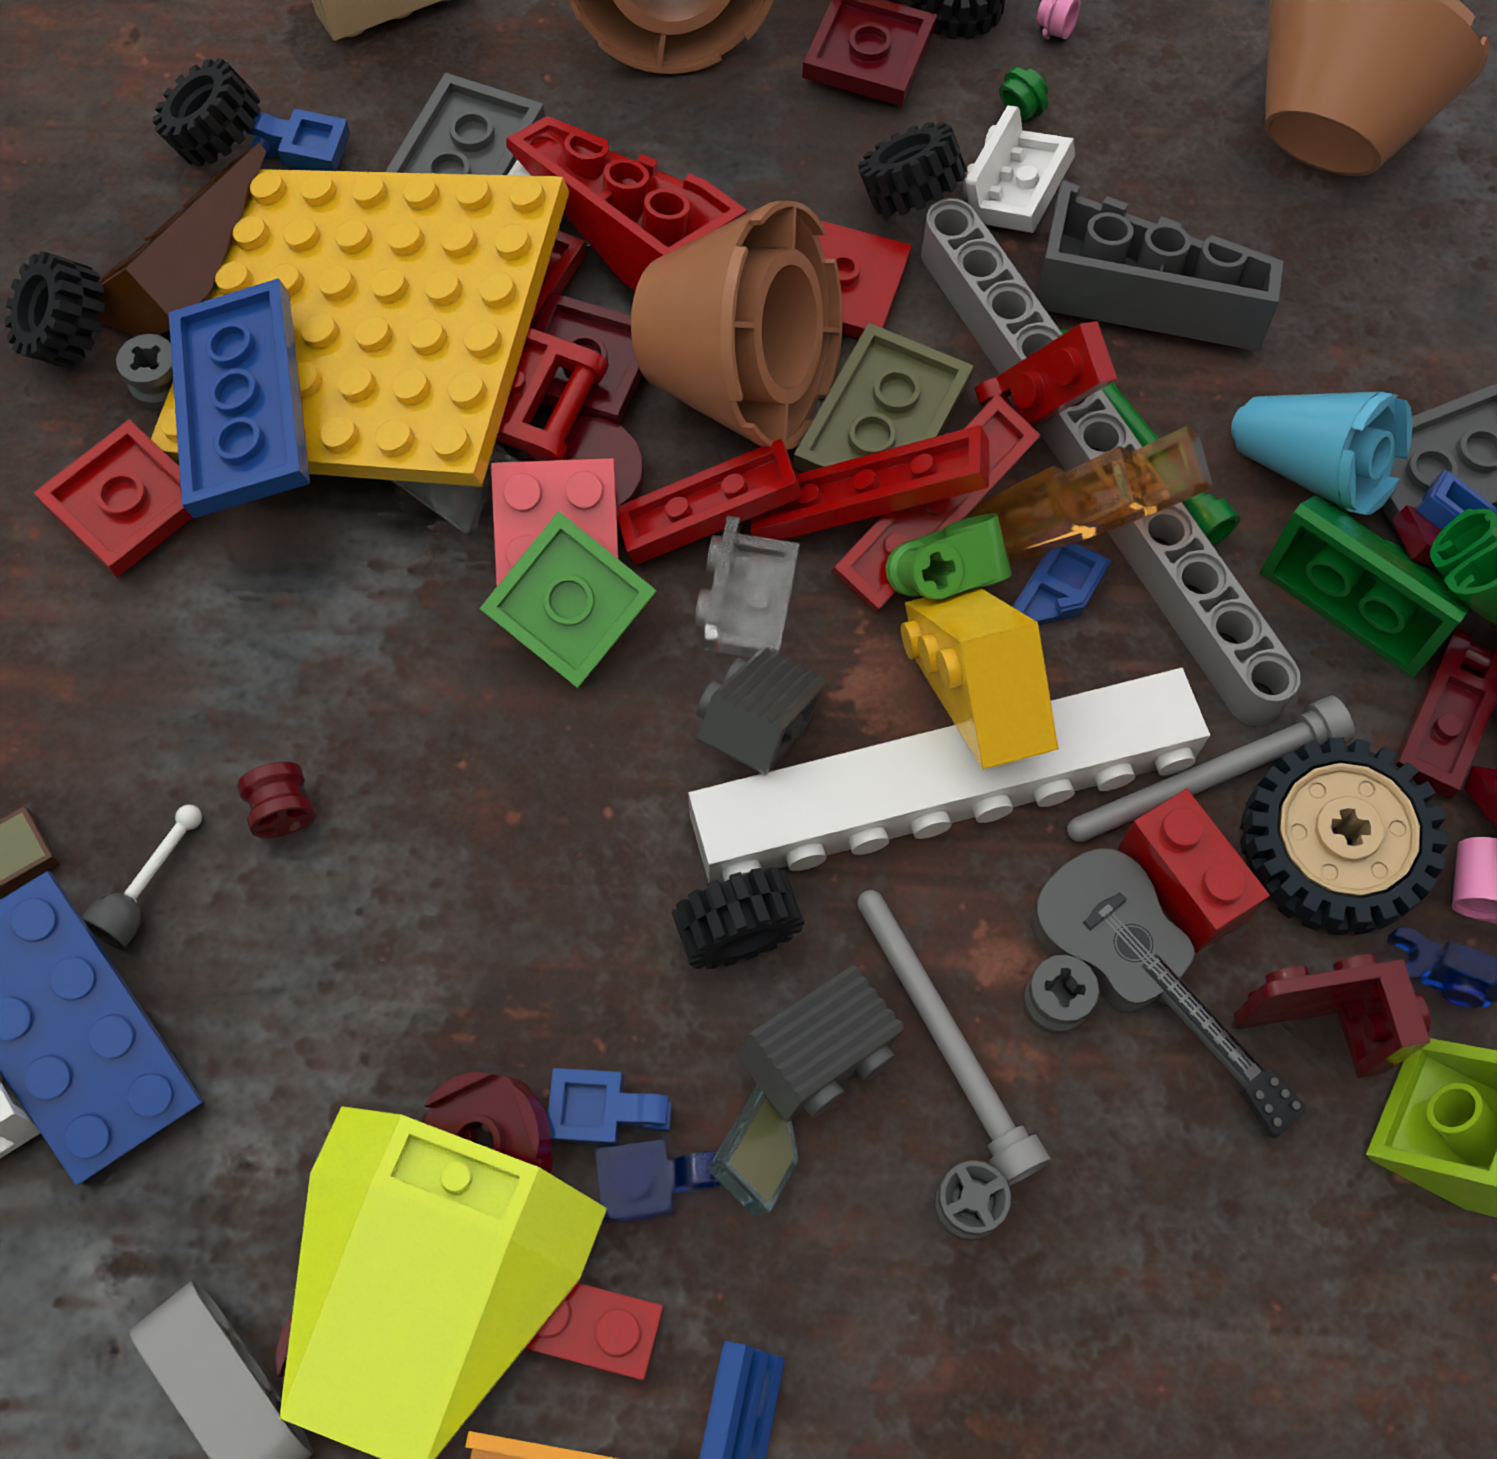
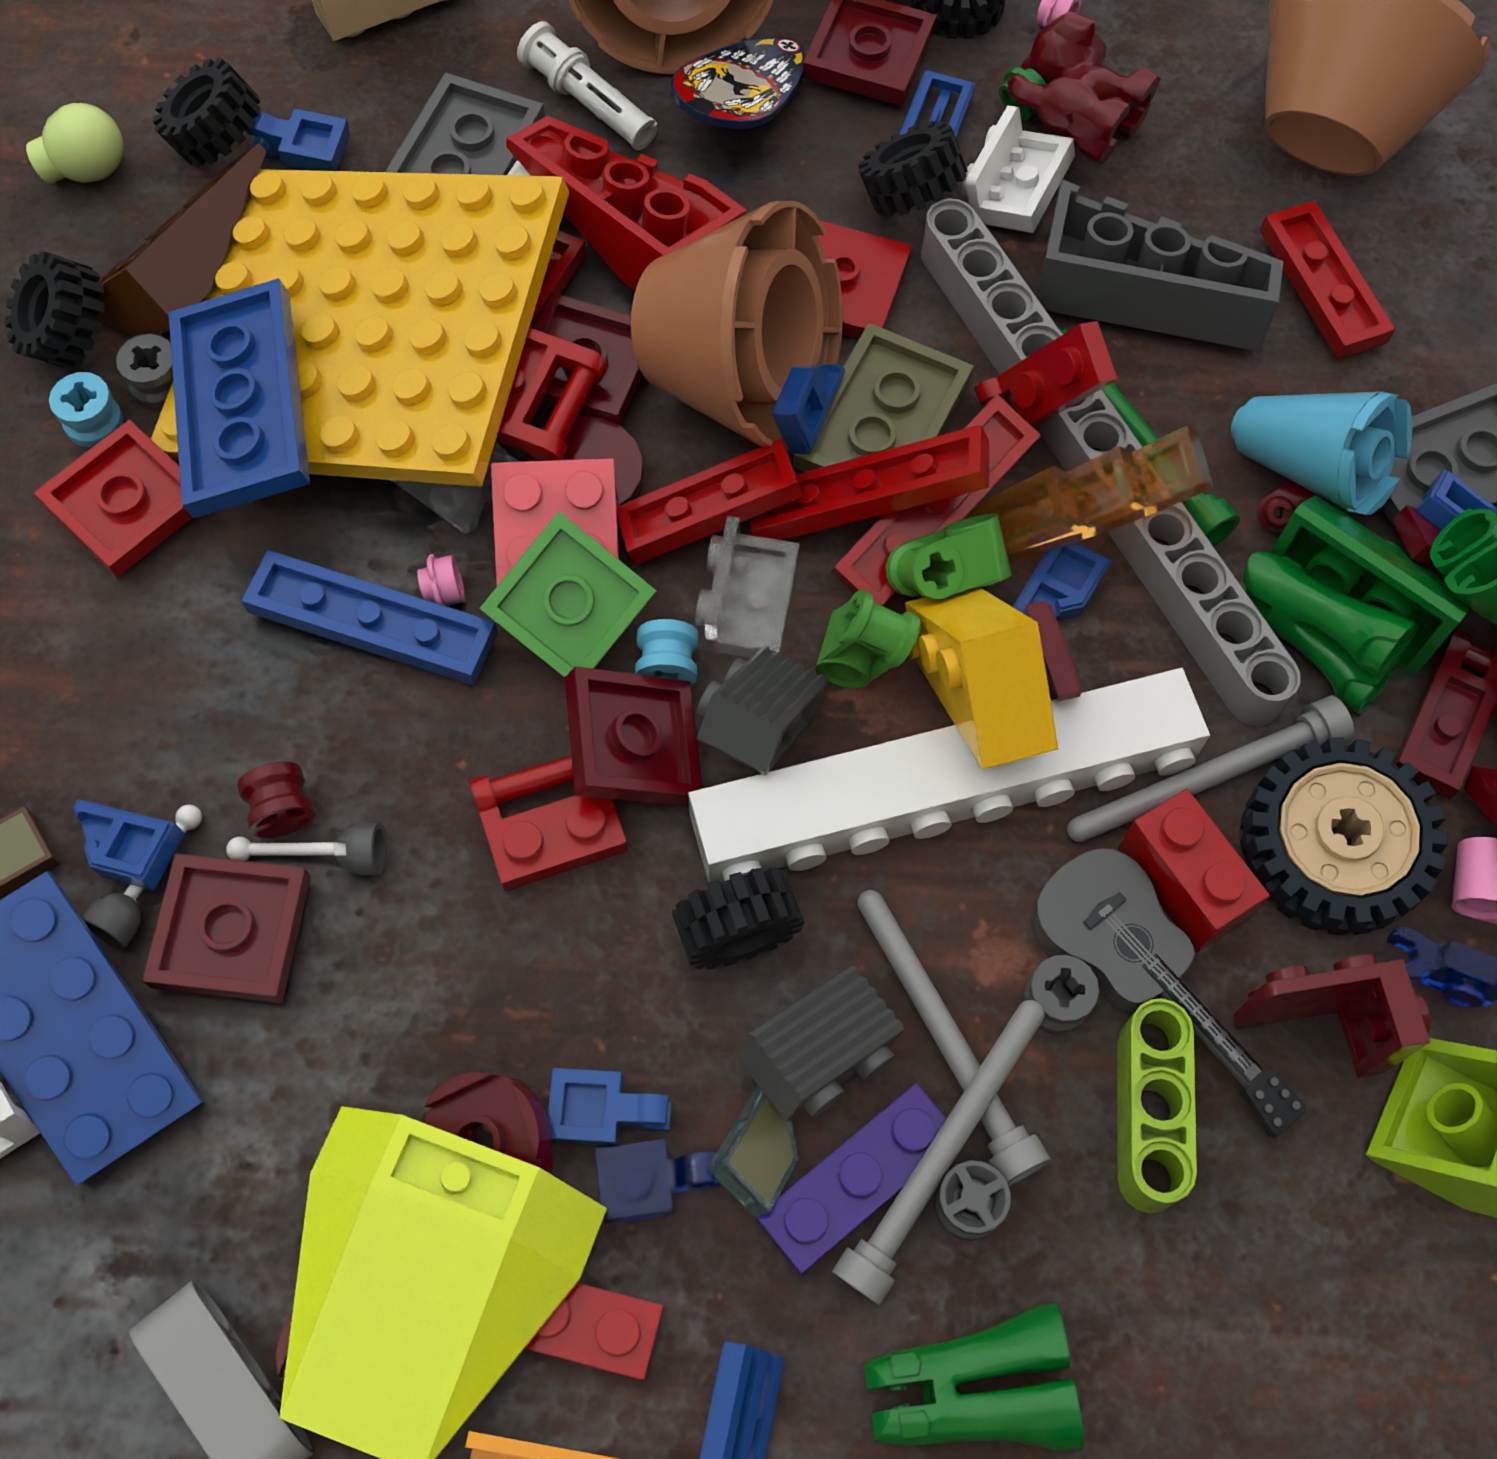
none -> yellowish green piece [26,103,124,184]
none -> medium azure wheel [49,372,124,448]
none -> blue tile [73,799,185,891]
none -> dark red plate [142,853,311,1003]
none -> hinge [226,822,387,875]
none -> blue plate [241,550,498,686]
none -> bright pink plate [417,554,466,607]
none -> red plate [469,755,628,892]
none -> white pin [517,21,658,151]
none -> dark red plate [565,666,703,806]
none -> medium azure wheel [635,619,698,687]
none -> shield [671,37,805,129]
none -> dark purple plate [756,1083,947,1277]
none -> blue tile [772,364,845,454]
none -> bright green piece [815,589,921,689]
none -> light grey piece [832,1000,1044,1306]
none -> green piece [862,1302,1084,1451]
none -> blue tile [900,70,976,140]
none -> dark red animal [1007,11,1161,164]
none -> dark red tile [1025,601,1083,702]
none -> lime beam [1117,998,1197,1213]
none -> green piece [1240,551,1419,716]
none -> dark red arm [1257,482,1341,532]
none -> red plate [1259,201,1396,360]

